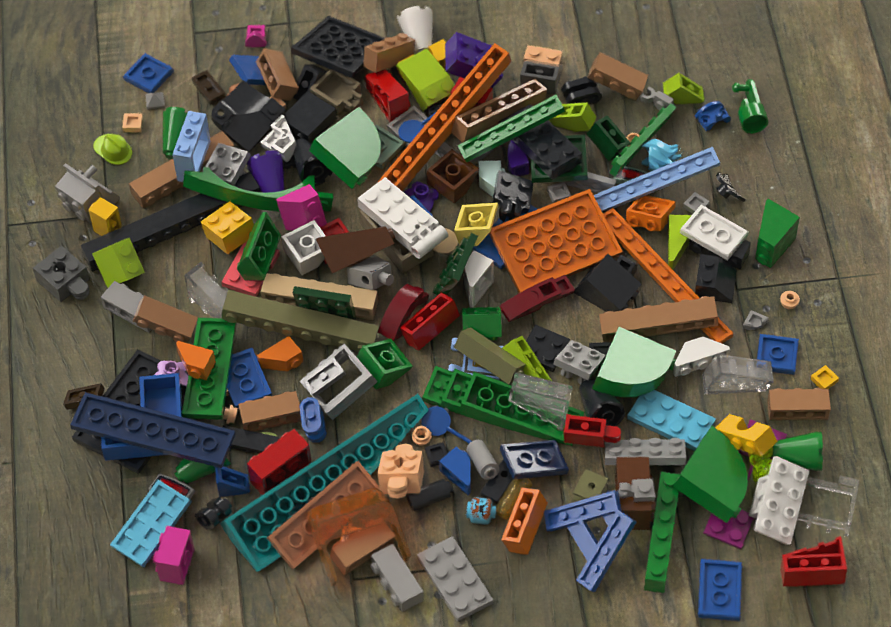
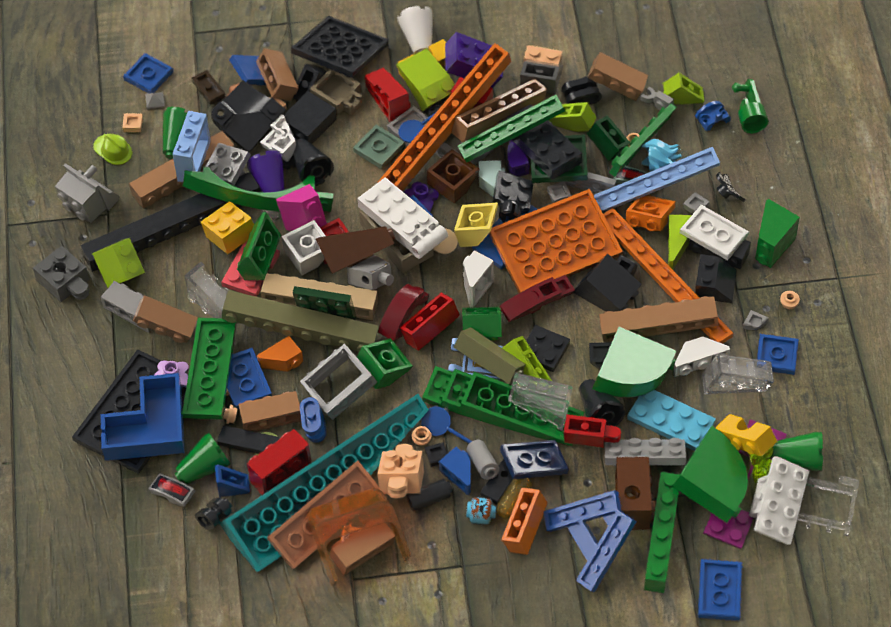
dark brown plate [63,383,105,410] -> none
dark blue plate [70,392,236,468] -> none
yellow brick [88,197,122,236] -> none
medium azure plate [110,480,191,568] -> none
dark pink brick [153,526,195,585] -> none
orange slope [176,341,216,380] -> none
dark pink tile [245,25,267,47] -> none
plate [302,357,346,397] -> none
brick [309,107,381,189] -> none
medium nougat brick [363,33,415,72] -> none
light grey brick [370,544,424,612] -> none
light grey plate [417,536,493,622] -> none
dark green plate [432,232,478,300] -> none
light grey plate [553,340,606,384] -> none
olive piece [573,469,609,502] -> none
light grey plate [618,479,655,502] -> none
medium nougat brick [767,388,831,420] -> none
red wedge [780,536,847,587] -> none
yellow plate [810,365,839,389] -> none

